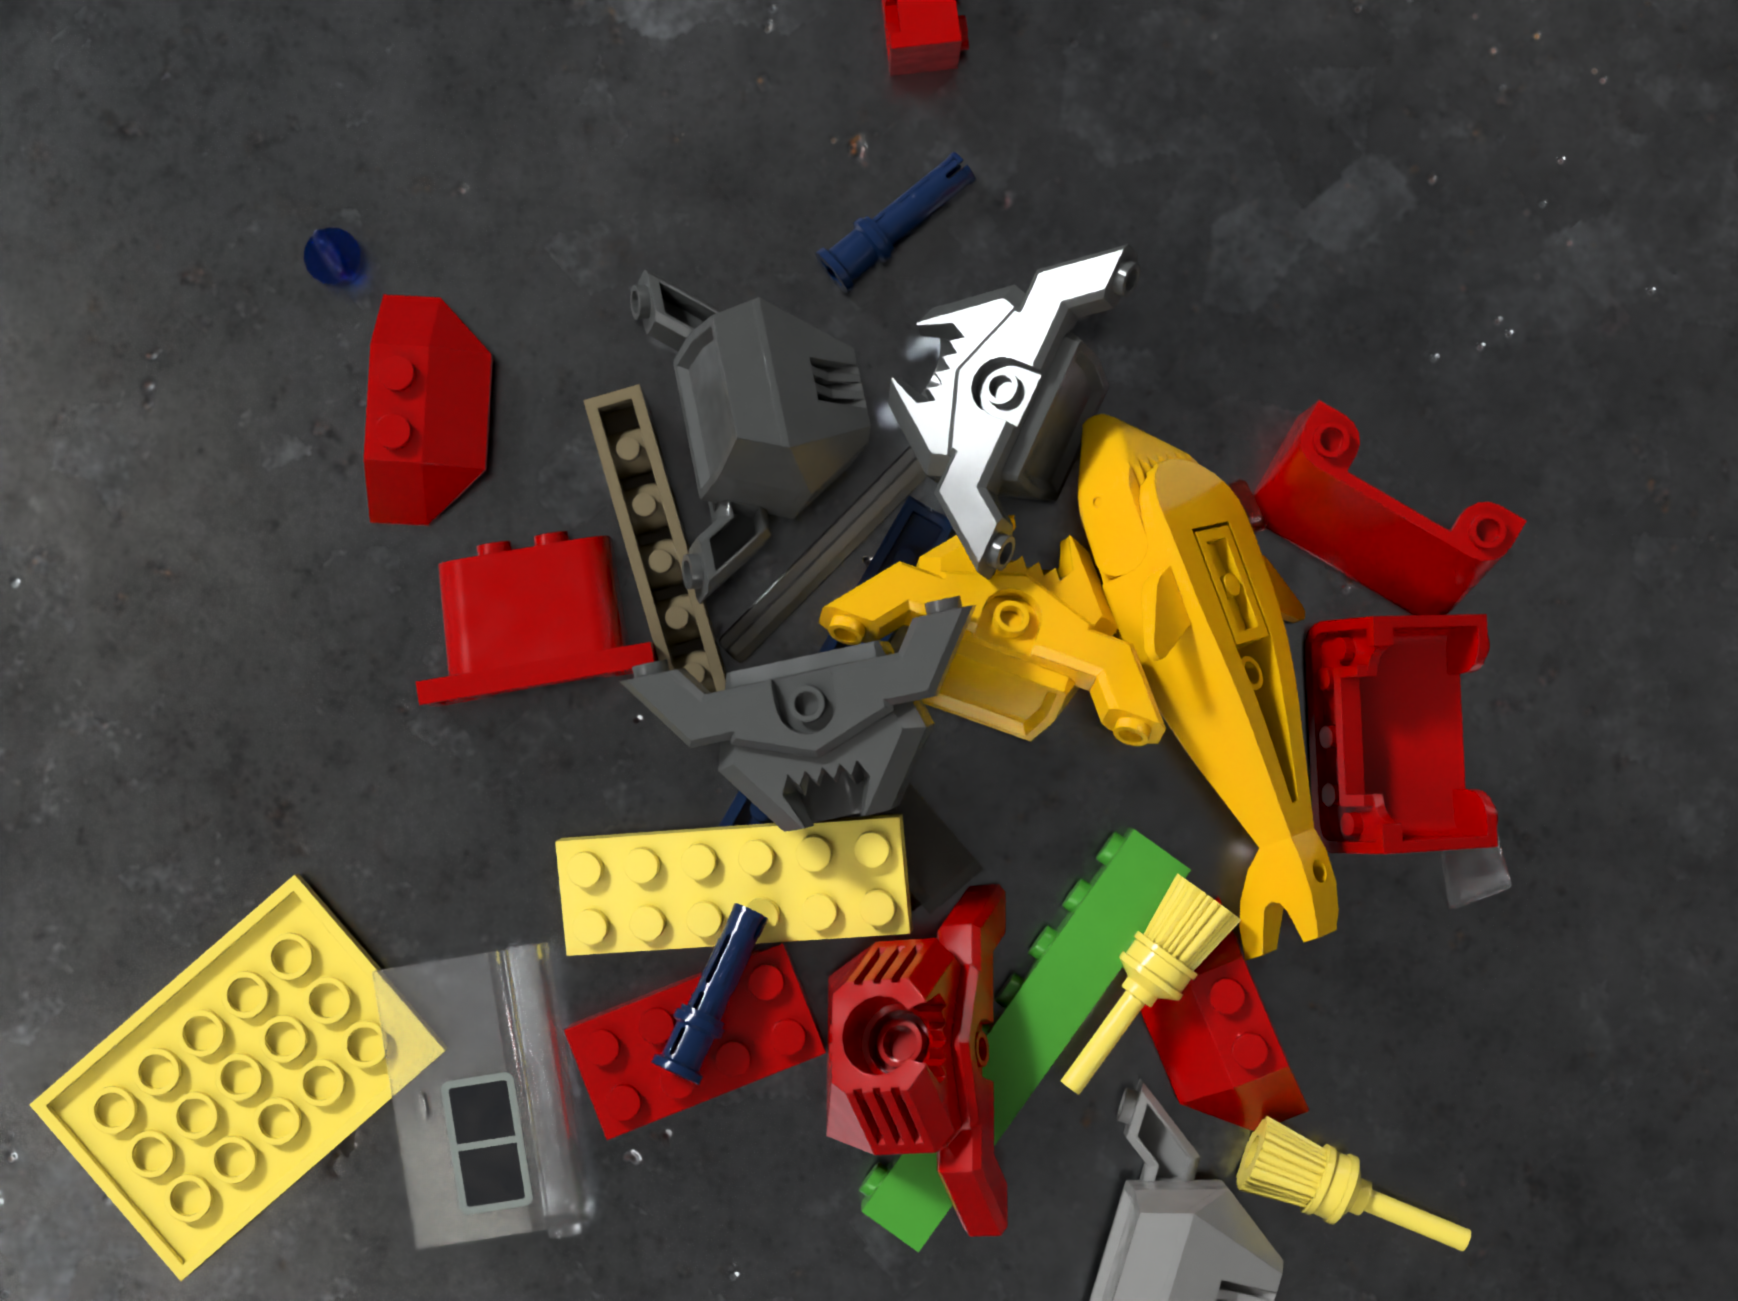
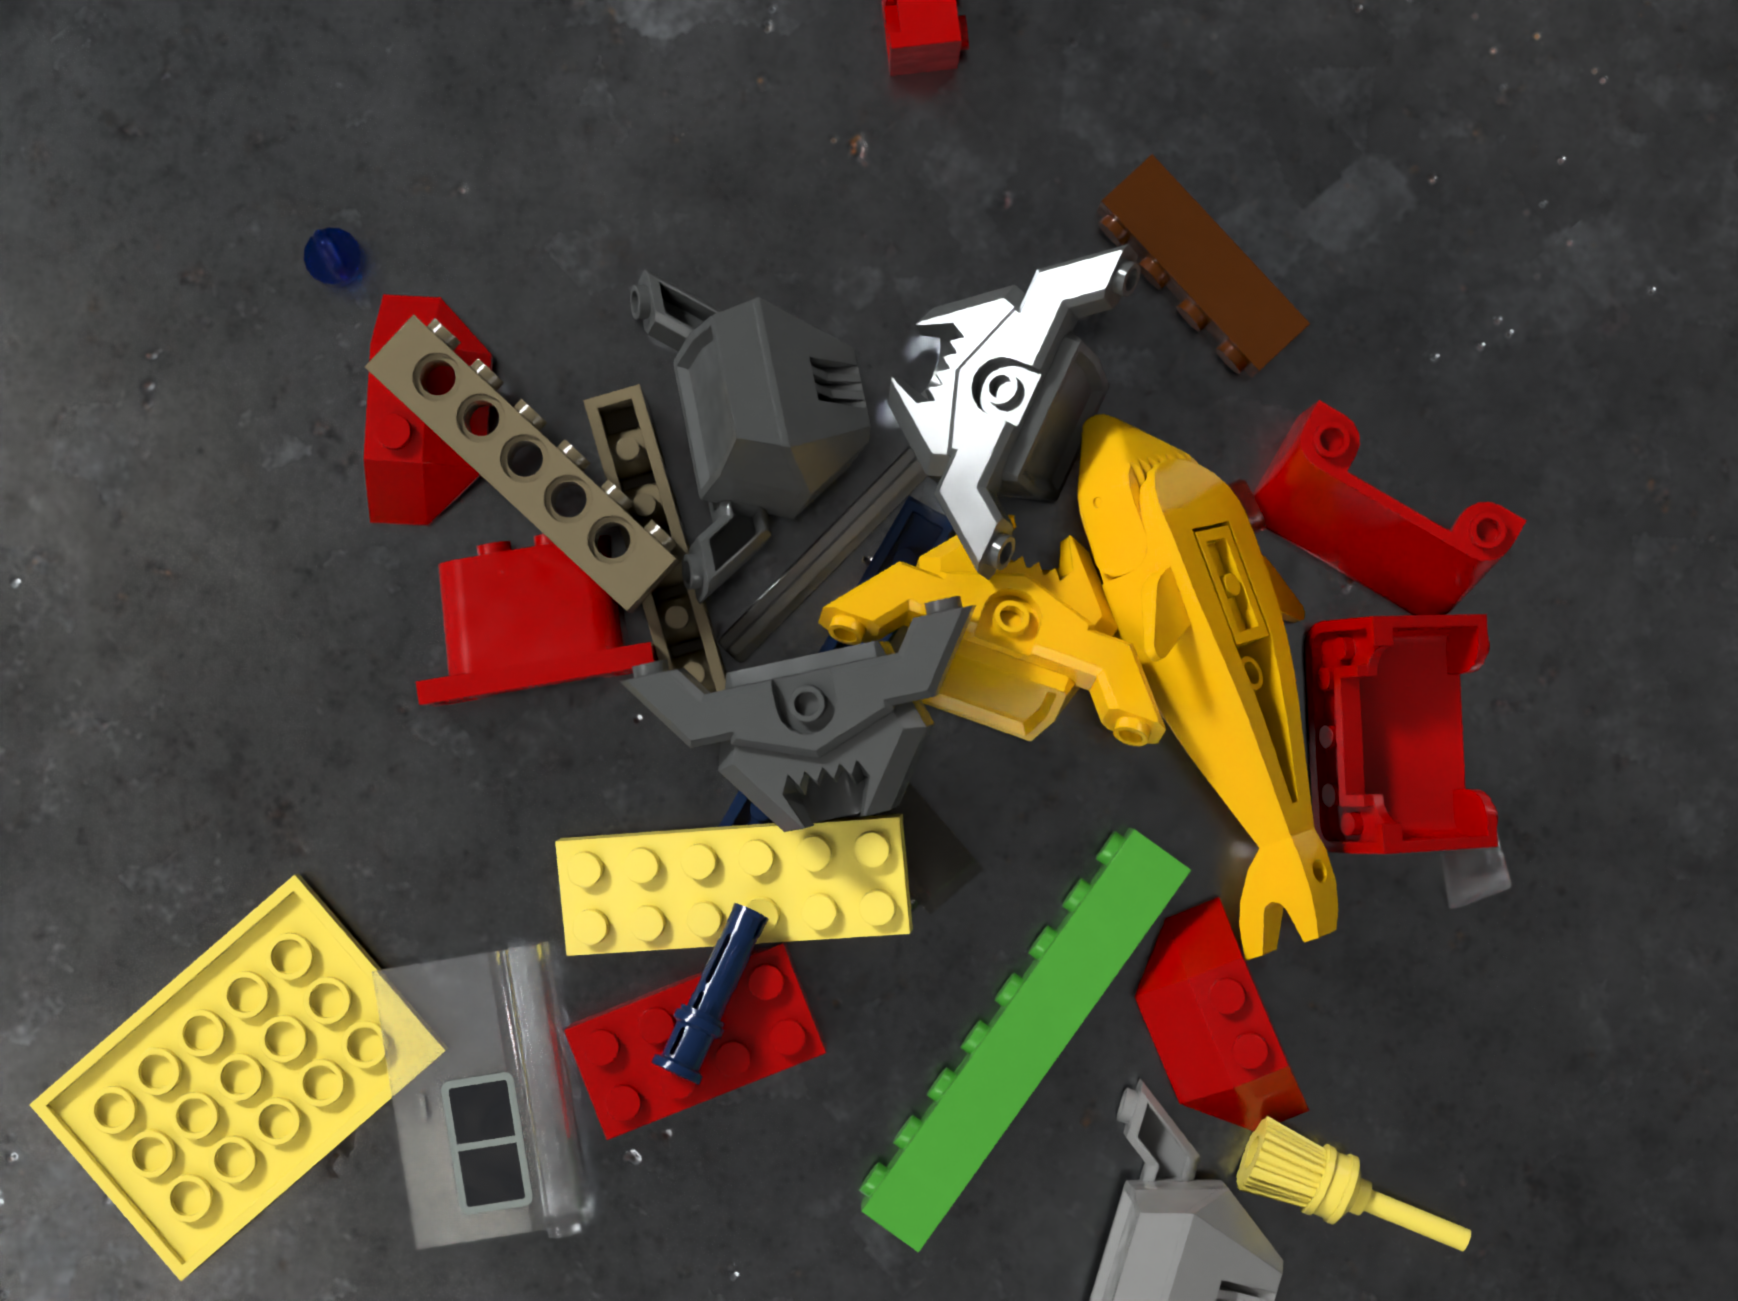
dark blue pin [815,152,976,293] -> none
red helmet [826,884,1008,1237] -> none
light yellow piece [1060,873,1241,1095] -> none
none -> dark tan brick [365,314,680,614]
none -> reddish brown brick [1097,154,1310,378]

